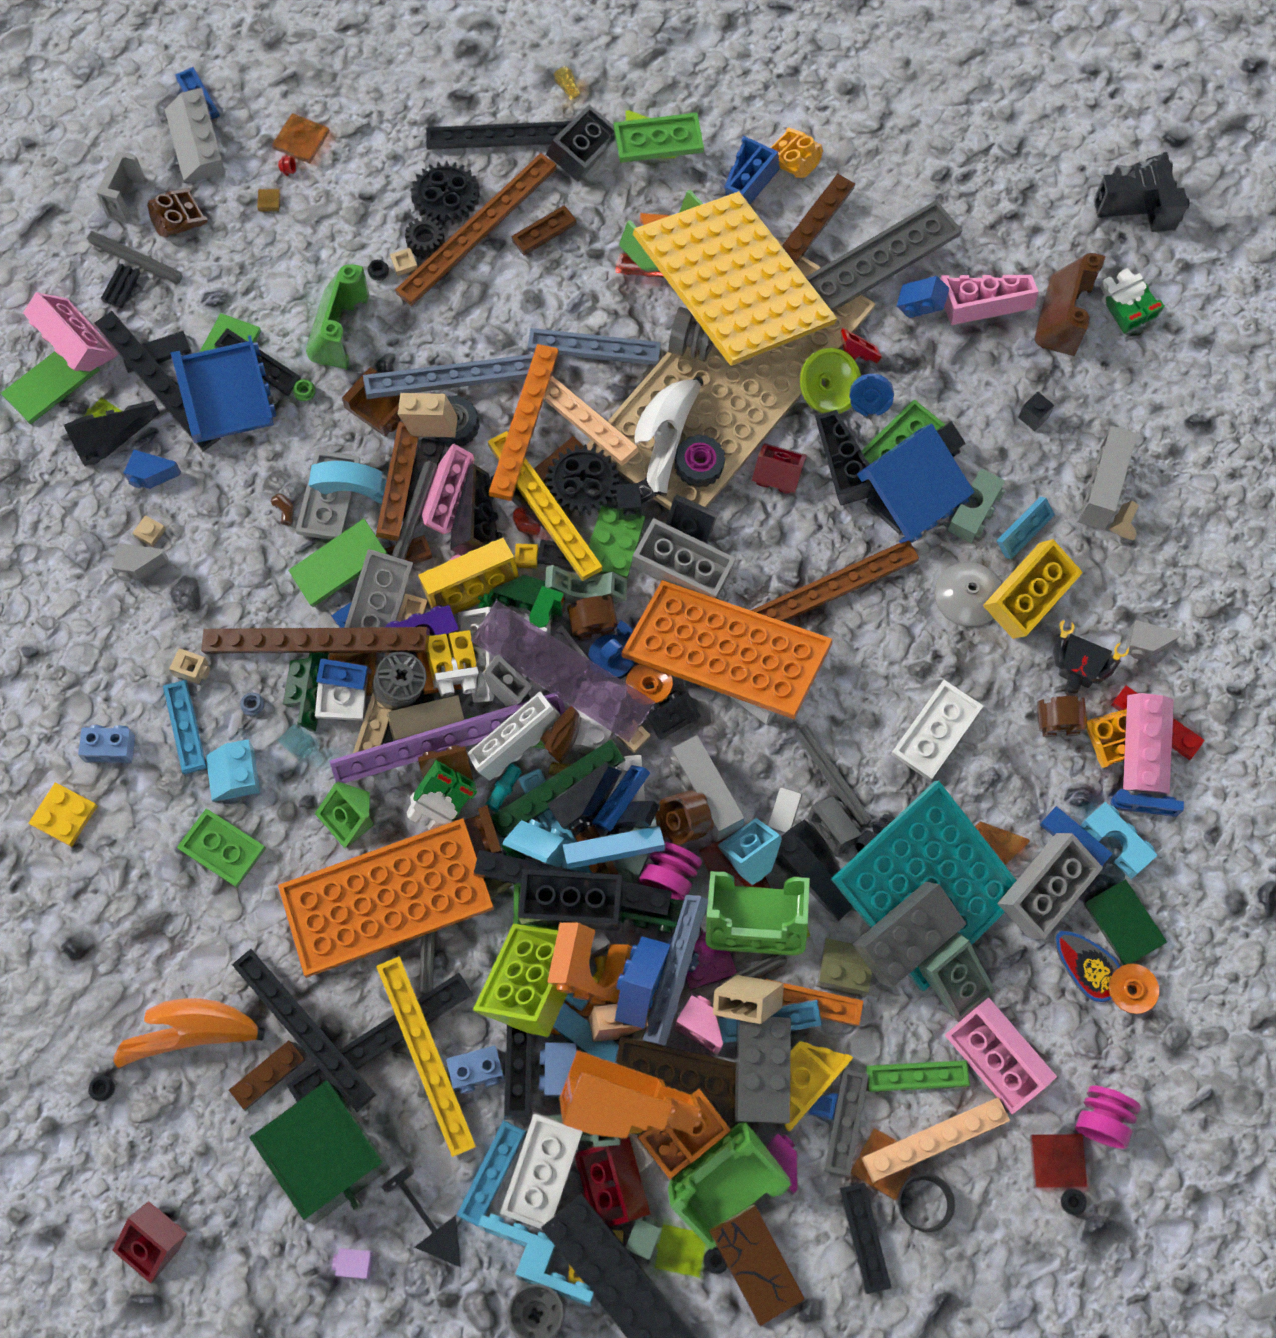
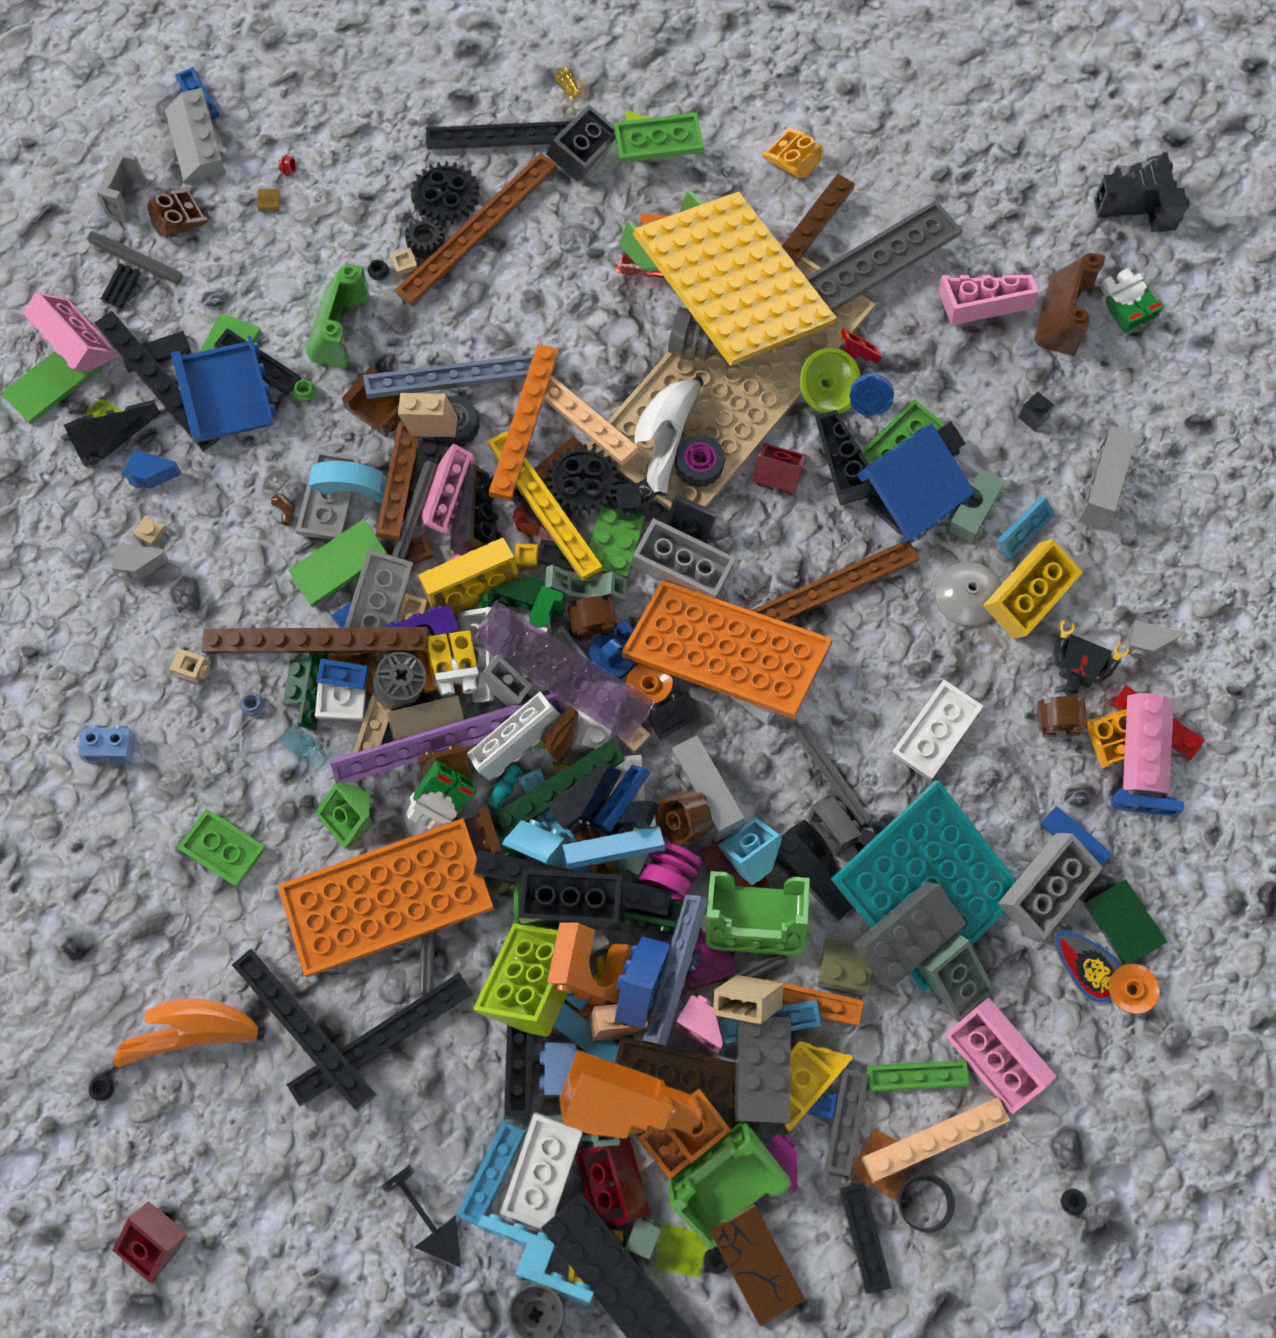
yellow plate [28,782,98,847] -> none
dark azure tile [163,680,207,775] -> none
medium azure slope [206,739,260,802] -> none
reddish brown plate [228,1040,306,1111] -> none
dark green piece [249,1080,390,1225] -> none
clear orange tile [272,113,330,164] -> none
lavender brick [332,1248,374,1280] -> none
yellow plate [376,956,476,1157] -> none
medium blue brick [446,1045,504,1094] -> none
reddish brown plate [511,205,577,256] -> none
sand blue plate [527,328,661,365] -> none
blue wedge [725,135,780,205] -> none
white sticker [768,788,801,832] -> none
blue brick [896,276,950,318] -> none
clear orange wing [975,821,1030,865] -> none
clear red plate [1030,1134,1087,1188] -> none
dark pink wheel [1075,1086,1141,1149] -> none
medium azure arch [1080,802,1158,879] -> none
tan tile [1108,500,1139,540] -> none

